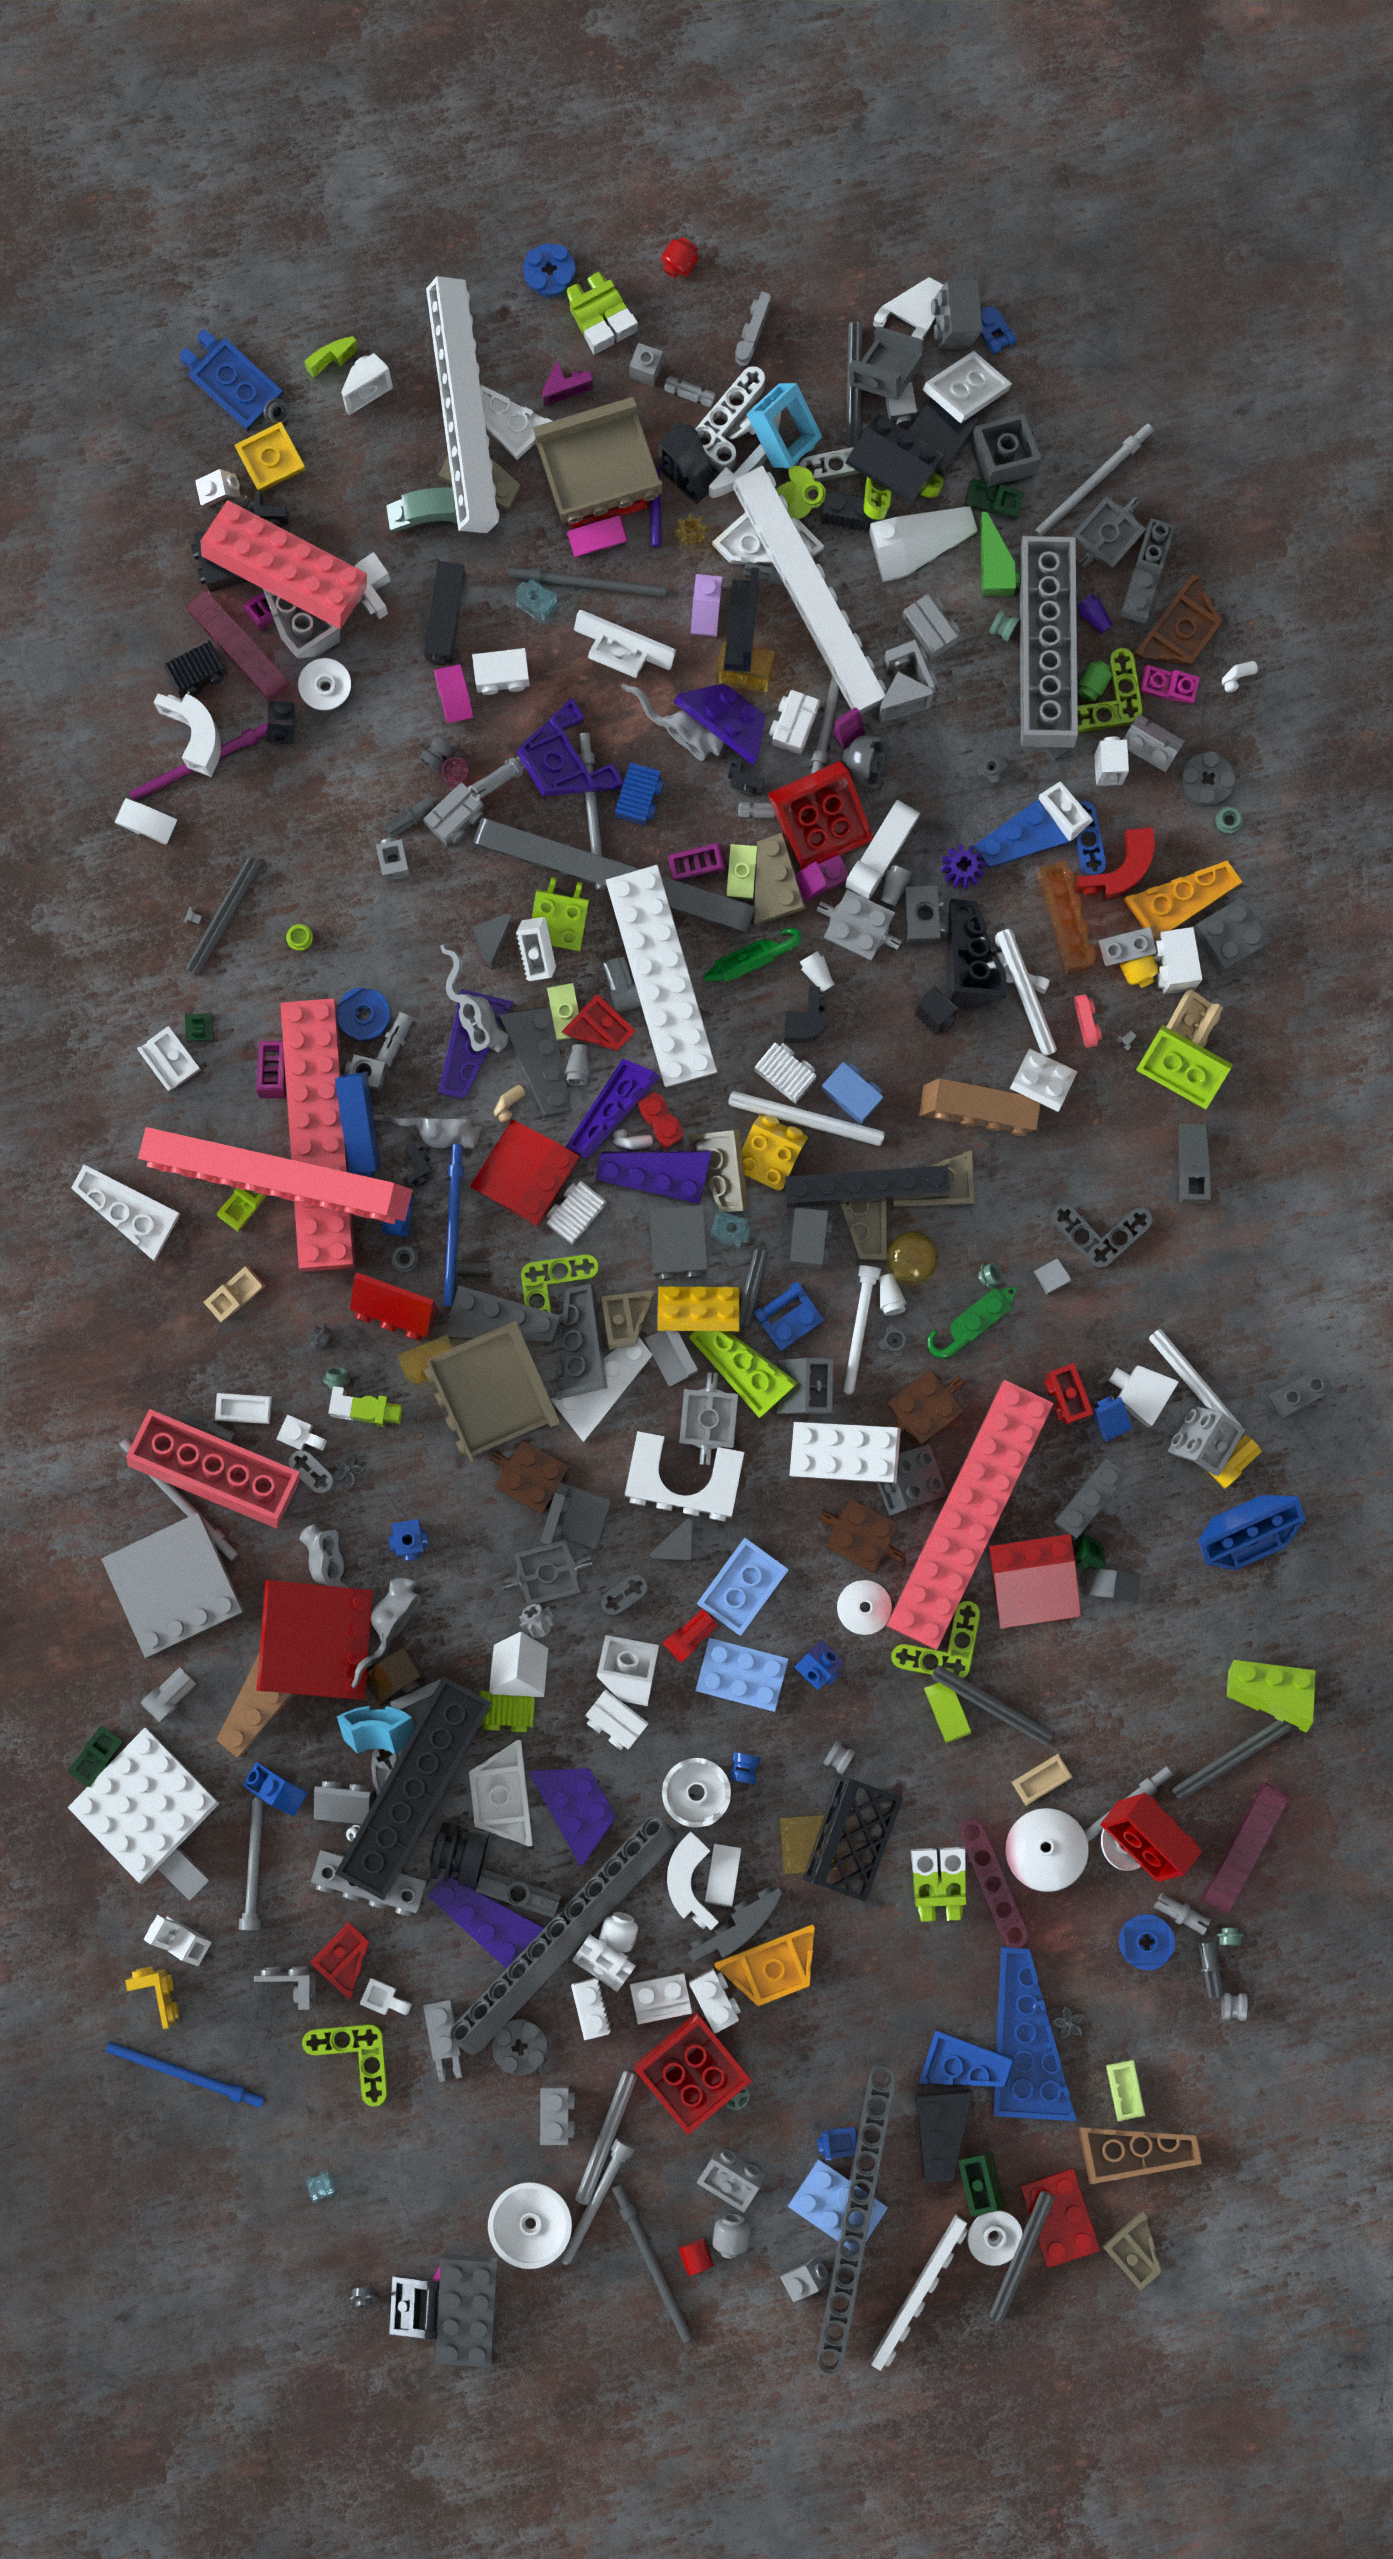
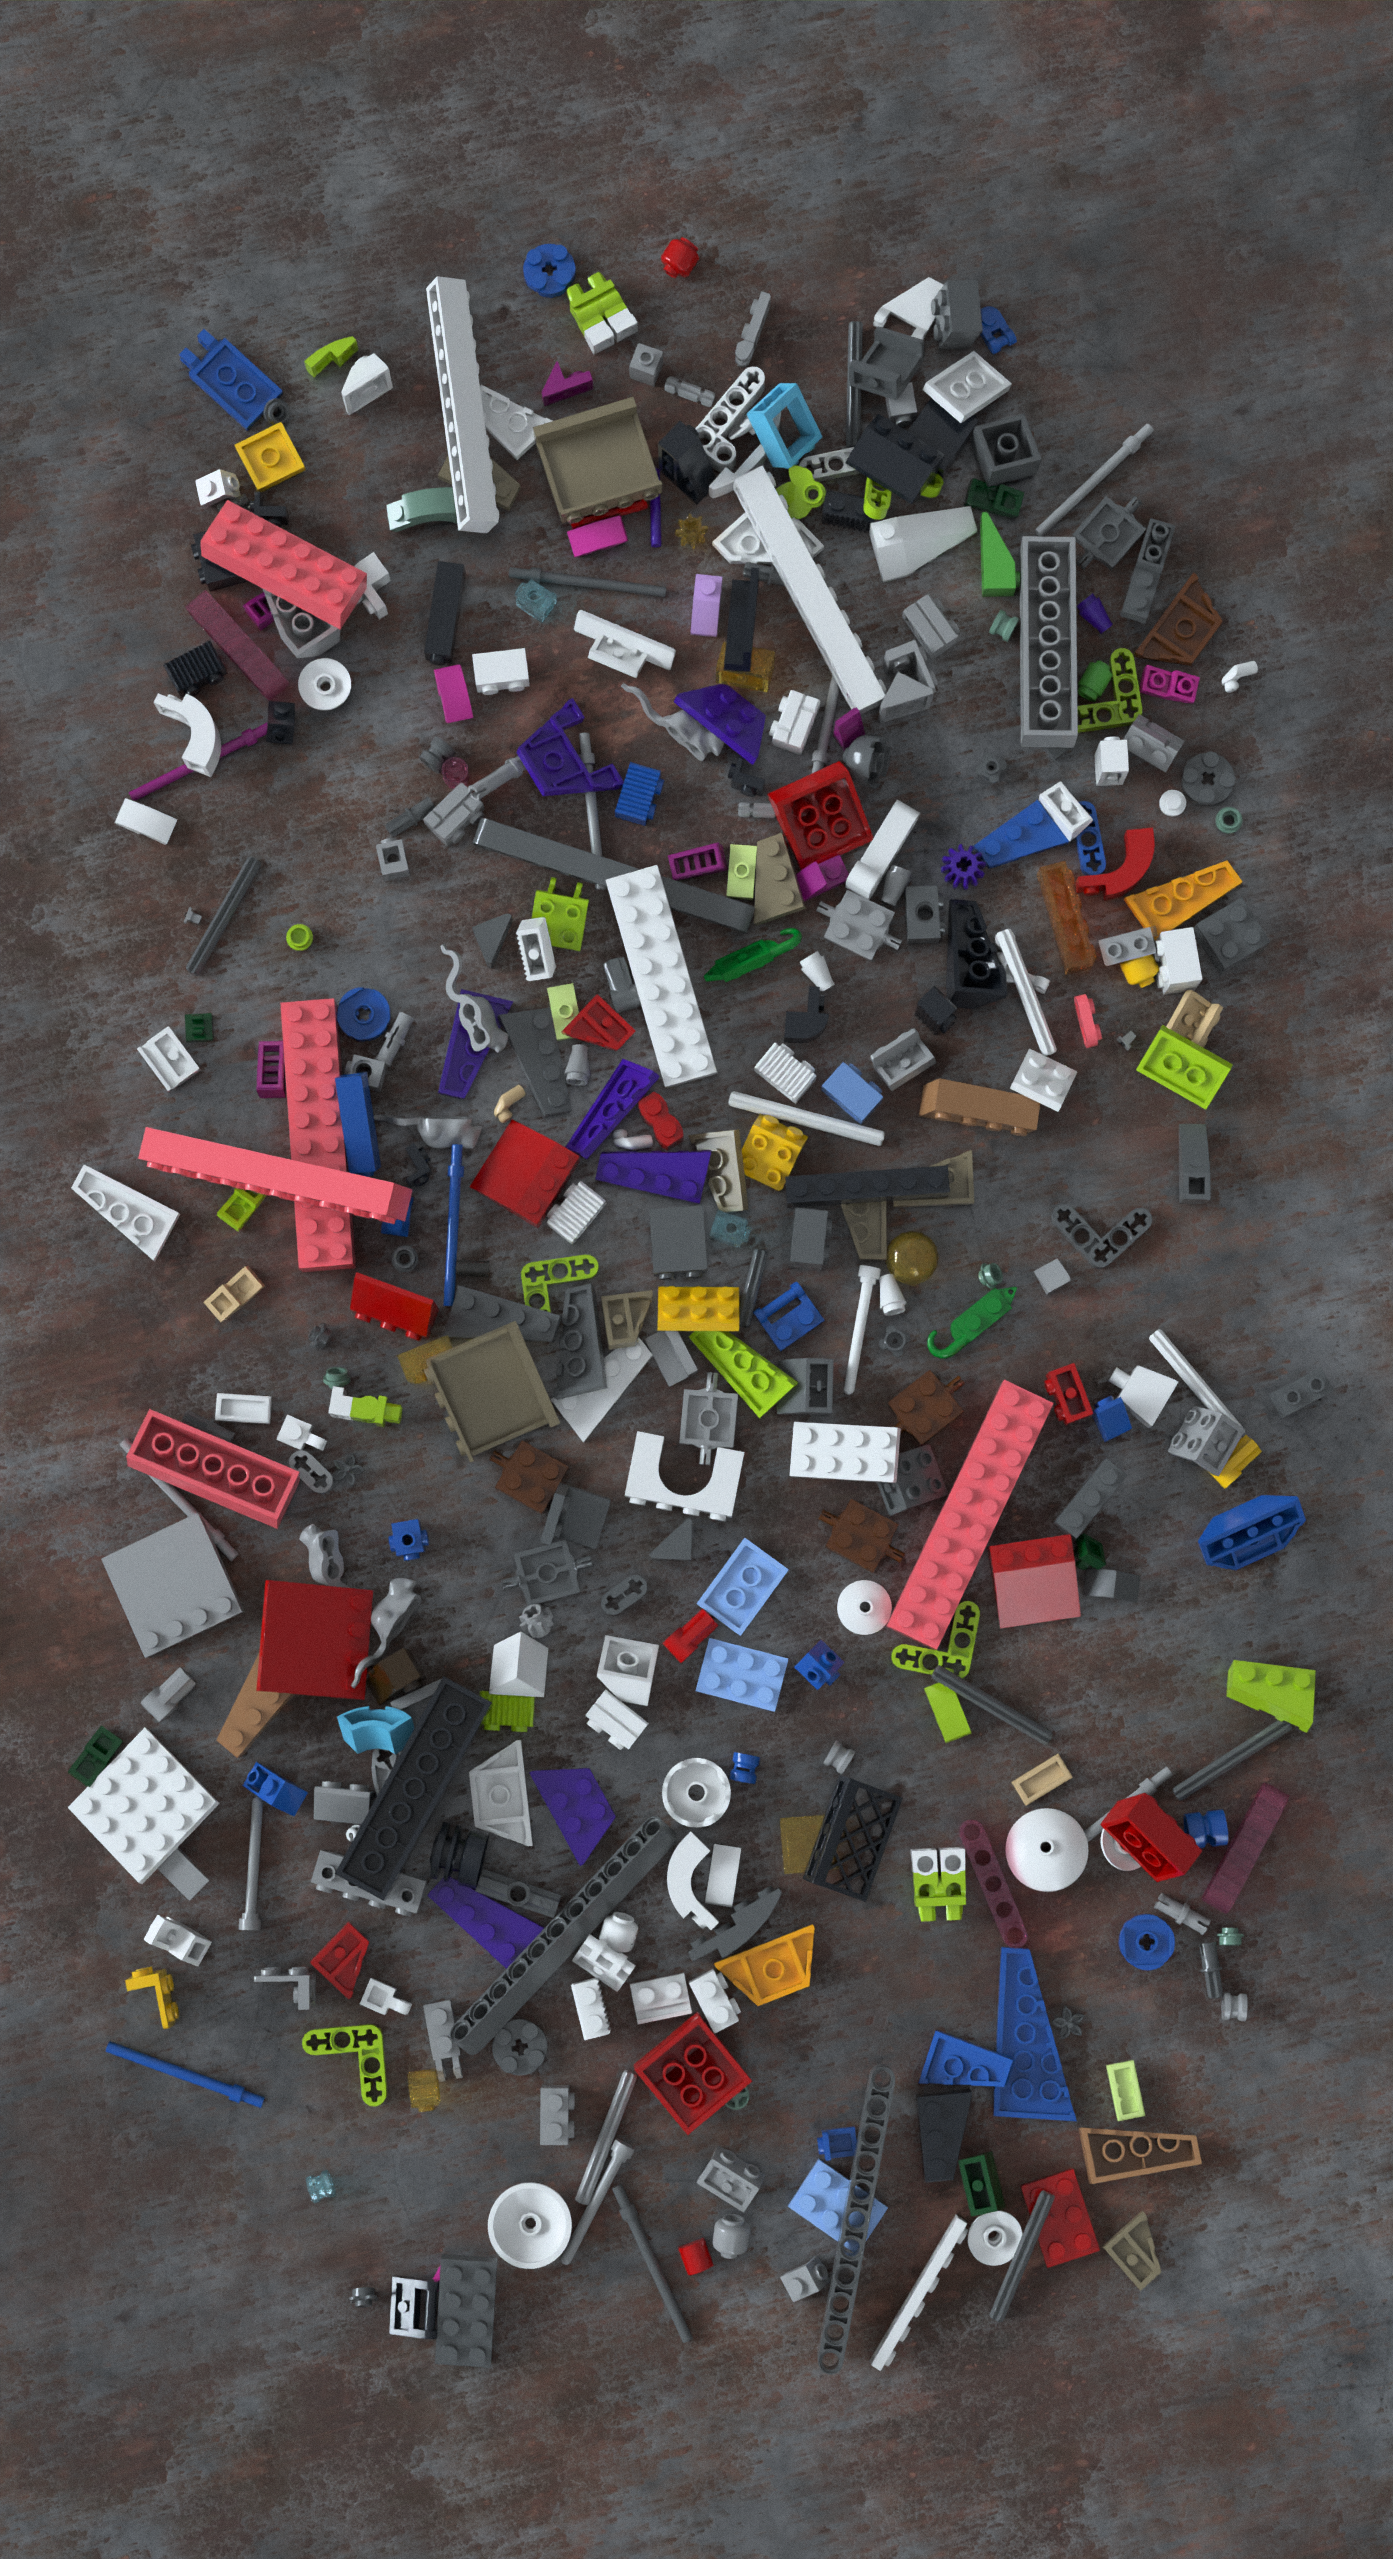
none -> clear yellow brick [407,2068,441,2112]
none -> light grey bracket [870,1028,936,1091]
none -> white plate [1159,790,1186,817]
none -> blue wheel [1183,1809,1228,1848]

